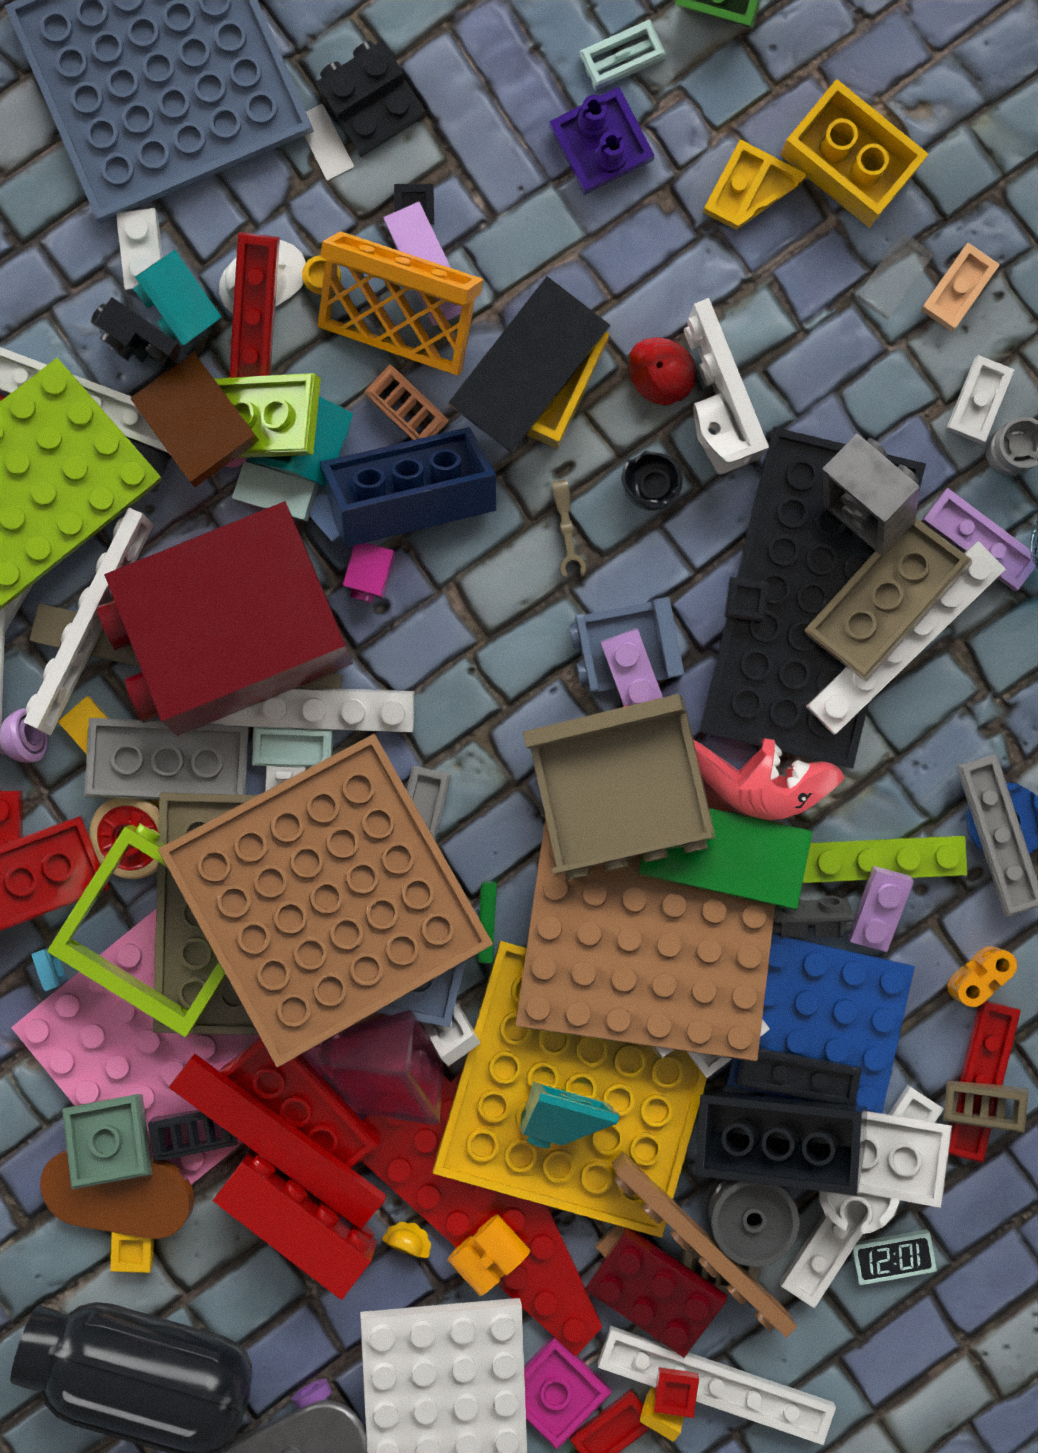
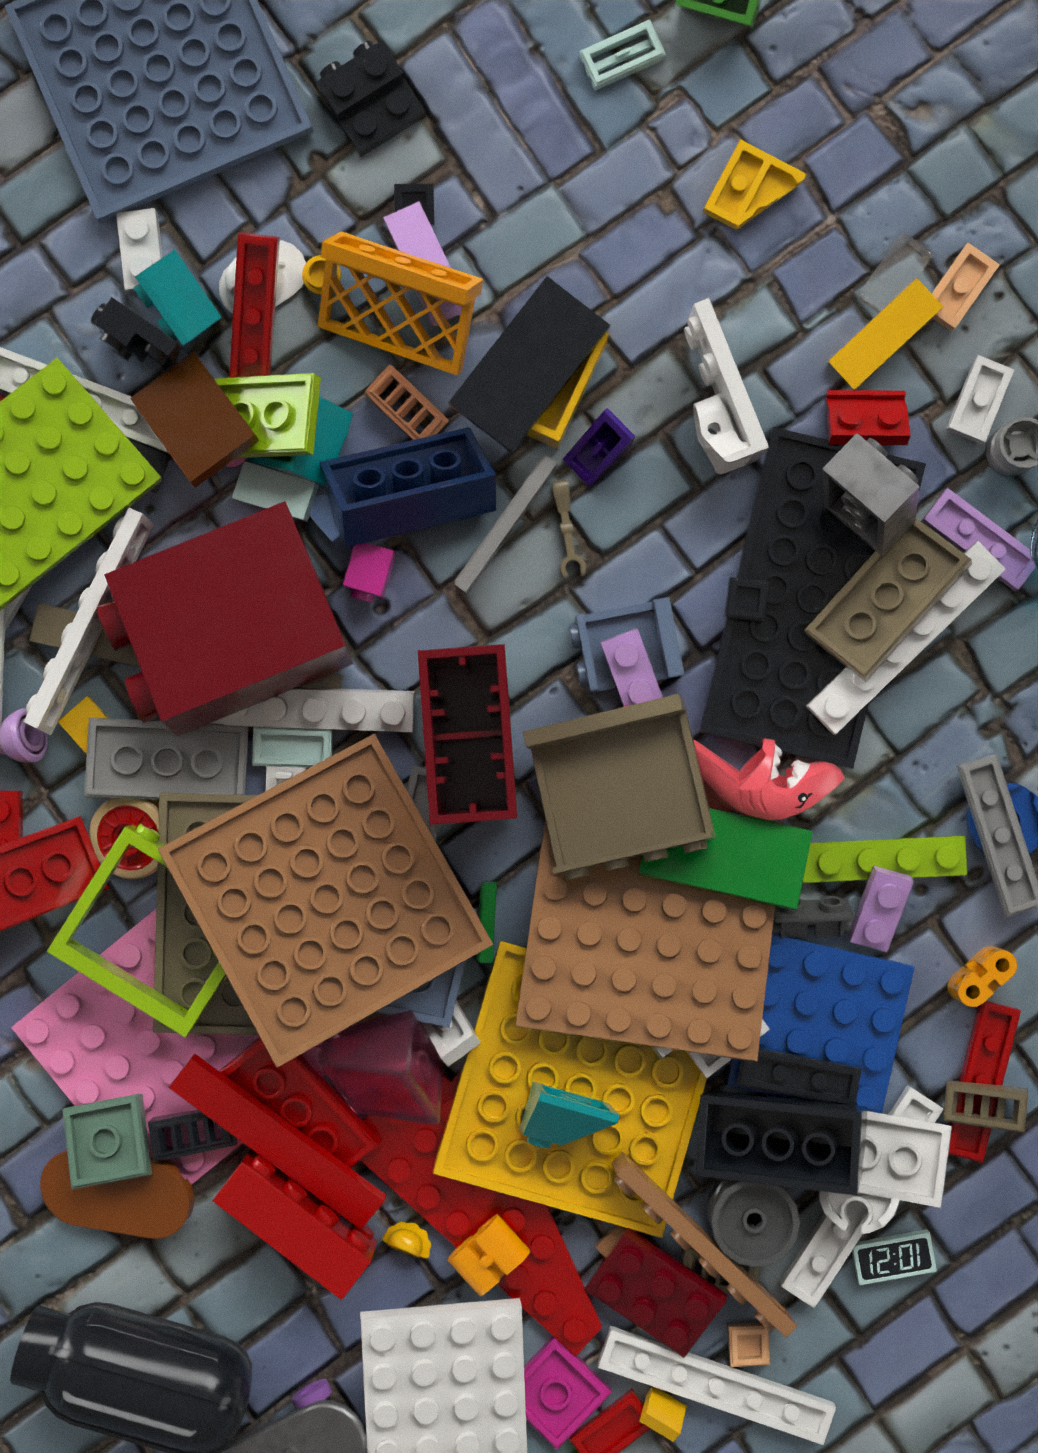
medium azure tile [31,948,67,991] -> none
yellow plate [110,1232,154,1273] -> none
white sticker [305,104,354,180] -> none
dark purple plate [549,87,655,195] -> none
black hair [621,451,683,511] -> none
red hair [628,337,697,406] -> none
red plate [653,1367,699,1418] -> none
yellow brick [780,79,929,229] -> none
none -> dark red brick [417,644,517,825]
none -> light grey tile [454,455,557,596]
none -> dark purple slope [562,408,635,487]
none -> light nougat tile [727,1322,770,1367]
none -> red plate [825,390,911,446]
none -> yellow tile [828,278,944,390]

